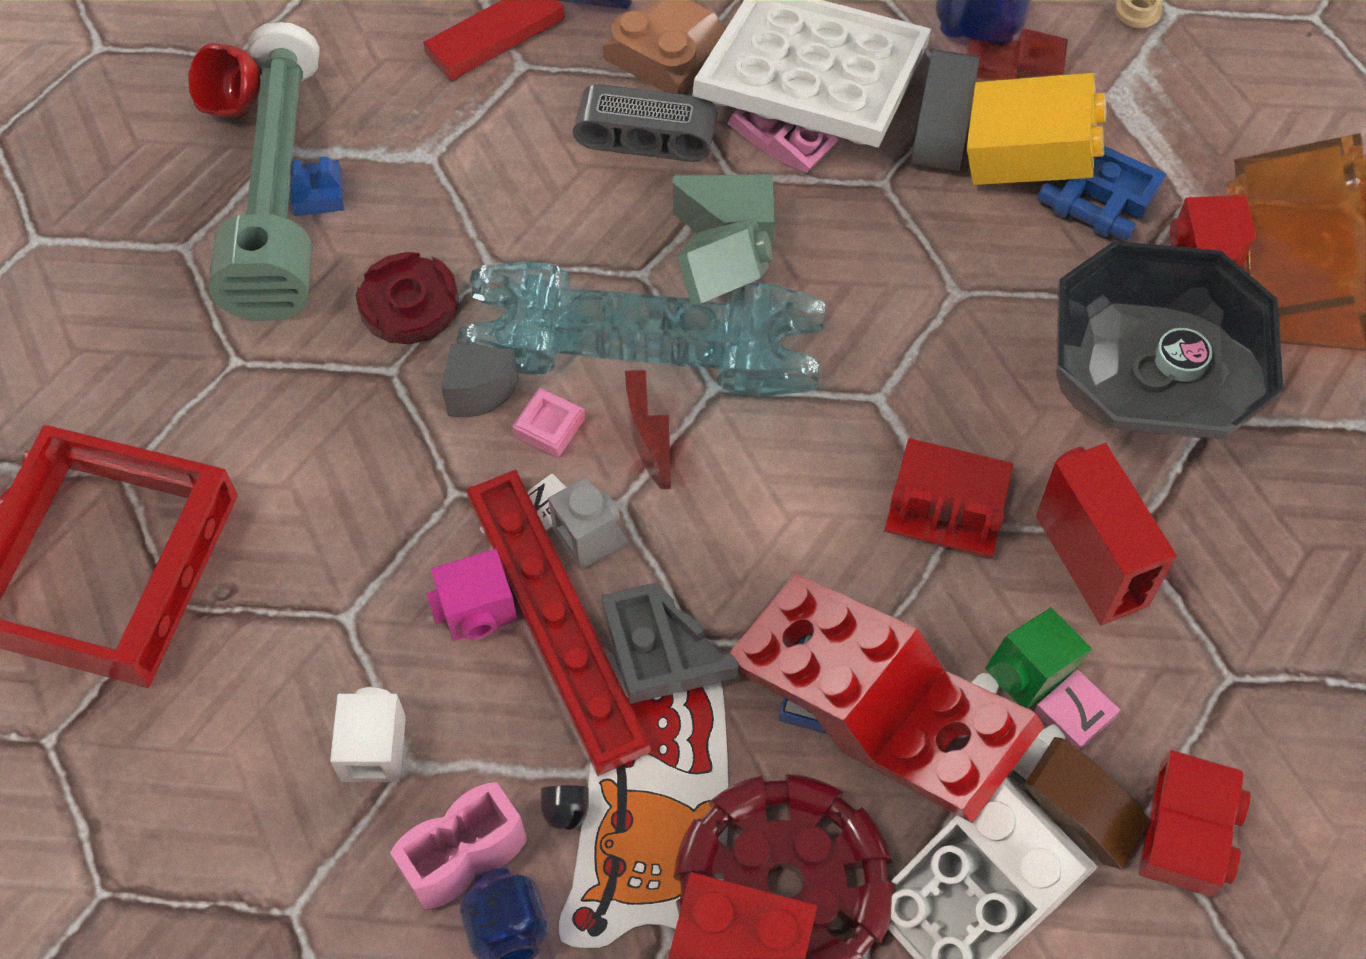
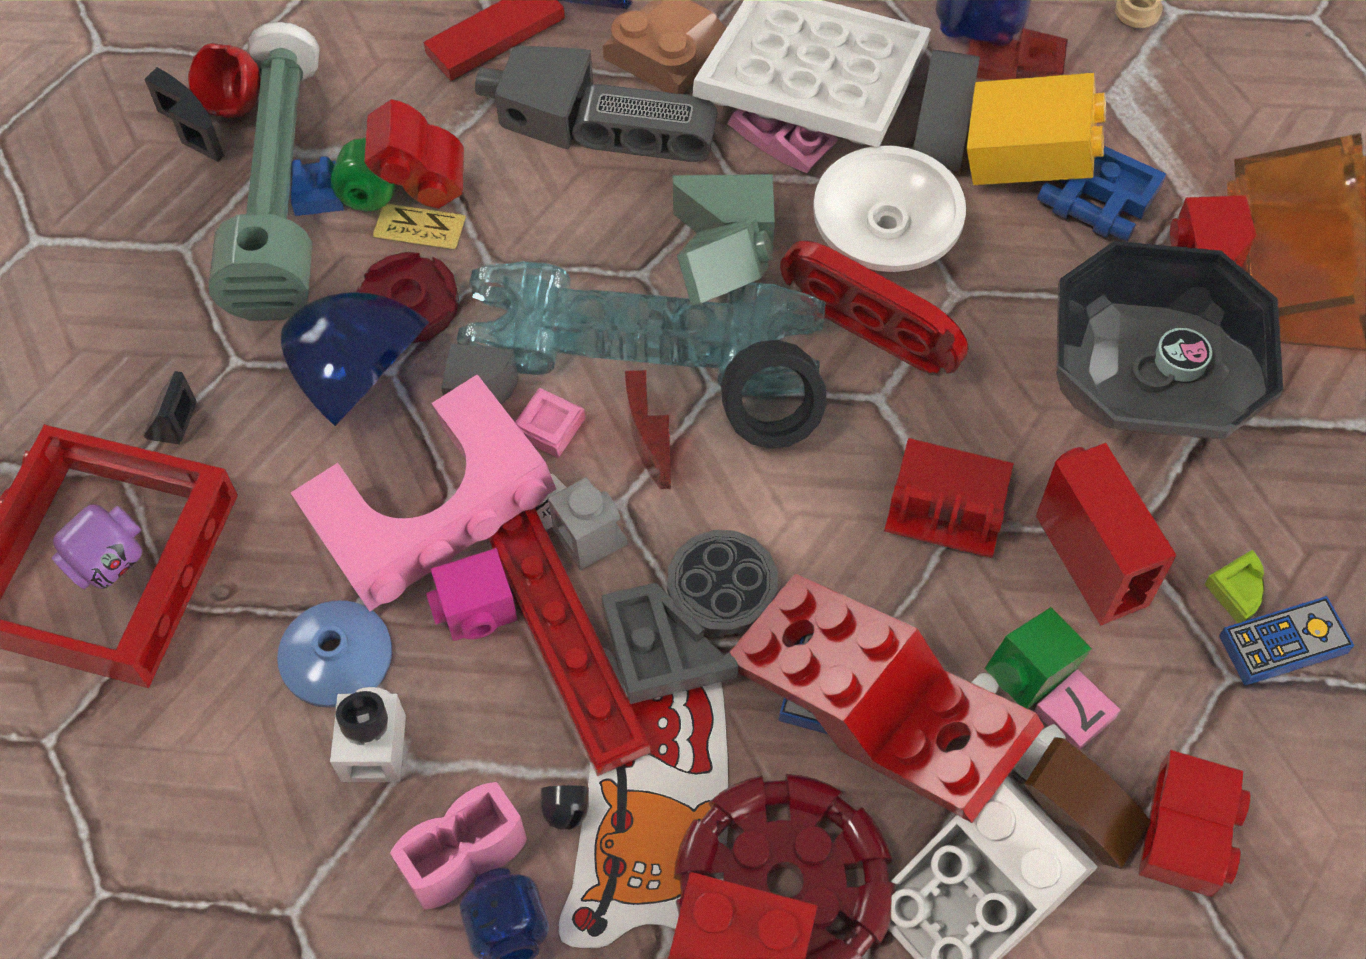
none -> medium lavender head [51,504,142,590]
none -> black slope [143,371,197,444]
none -> black slope [144,67,224,162]
none -> medium blue dish [277,600,392,708]
none -> clear blue brick [280,292,429,426]
none -> bright pink arch [291,375,556,612]
none -> green head [331,138,397,212]
none -> black hinge [335,691,388,745]
none -> red brick [364,99,464,209]
none -> clear yellow sticker [373,204,466,249]
none -> dark grey torso [475,45,593,150]
none -> tile [667,530,778,638]
none -> black tyre [721,340,827,449]
none -> red tile [780,241,969,374]
none -> white dish [813,146,966,272]
none -> lime tile [1204,549,1264,623]
none -> tile [1219,596,1355,686]

